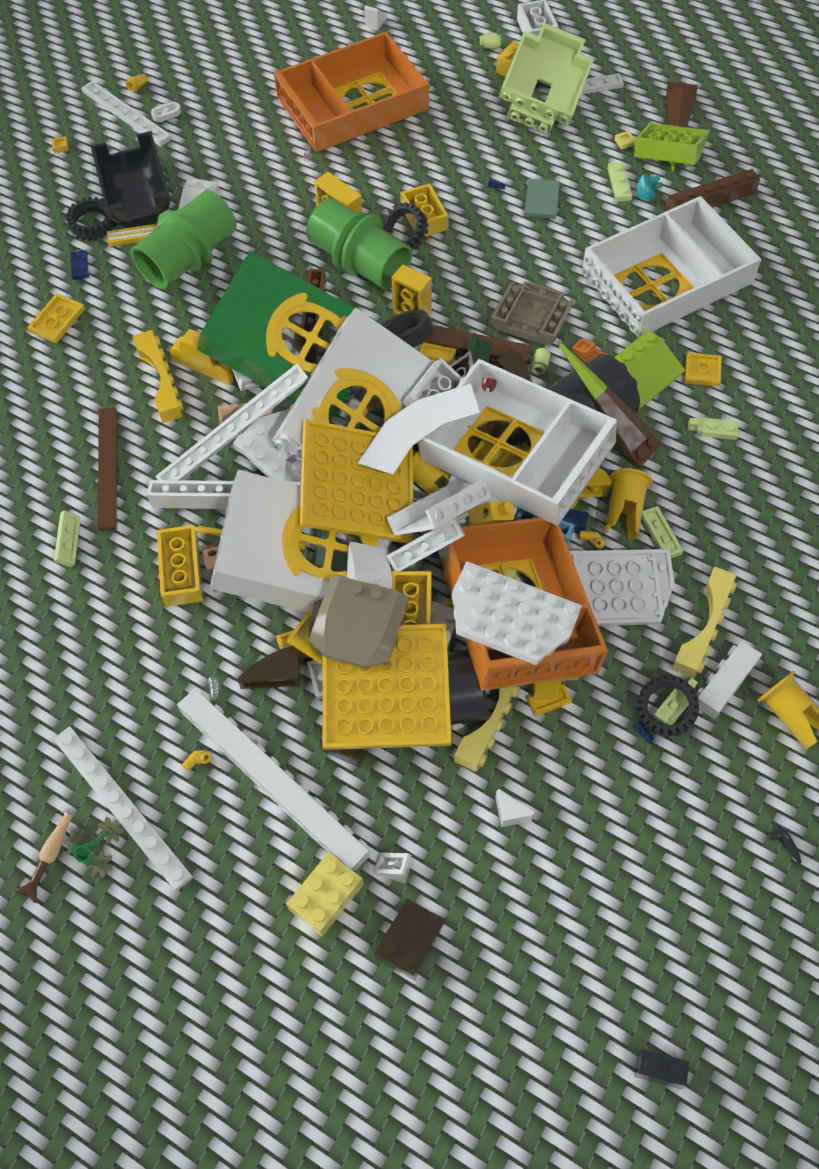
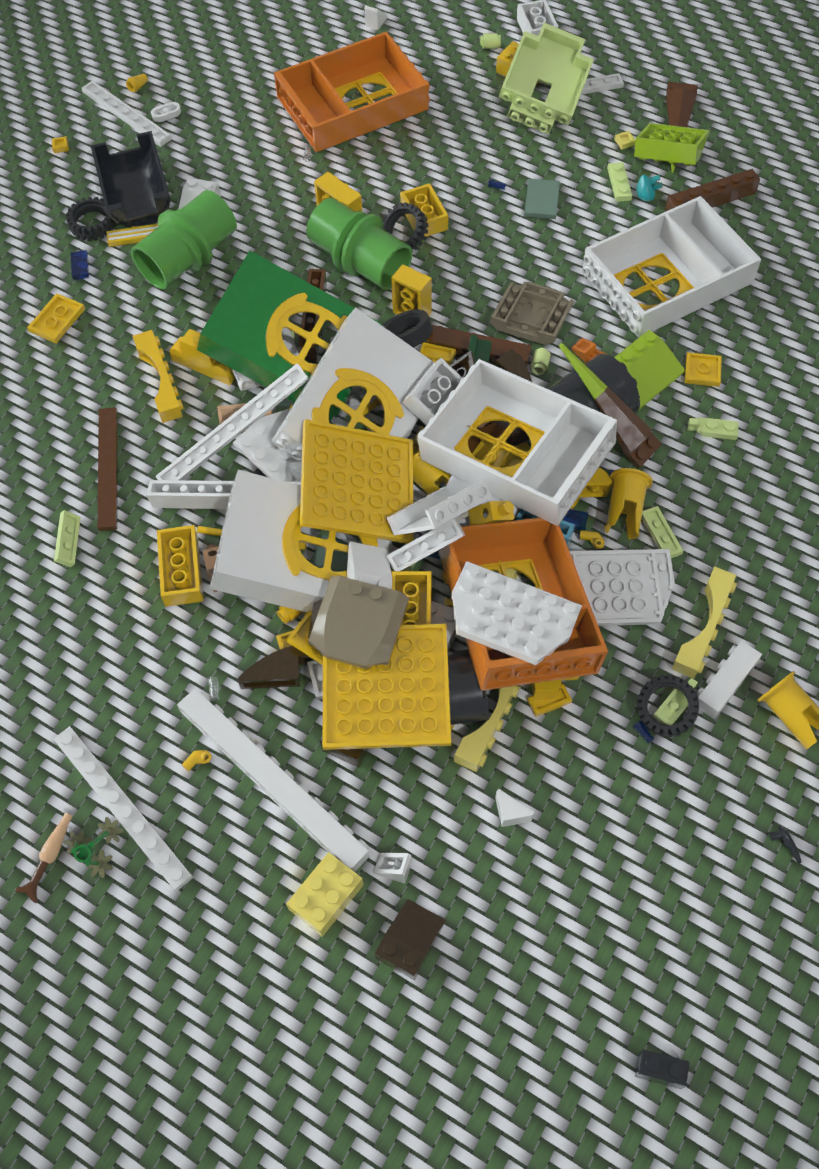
white sticker [358,384,480,474] -> none
dark red hinge [481,378,497,392] -> none
none -> yellow brick [276,606,304,624]

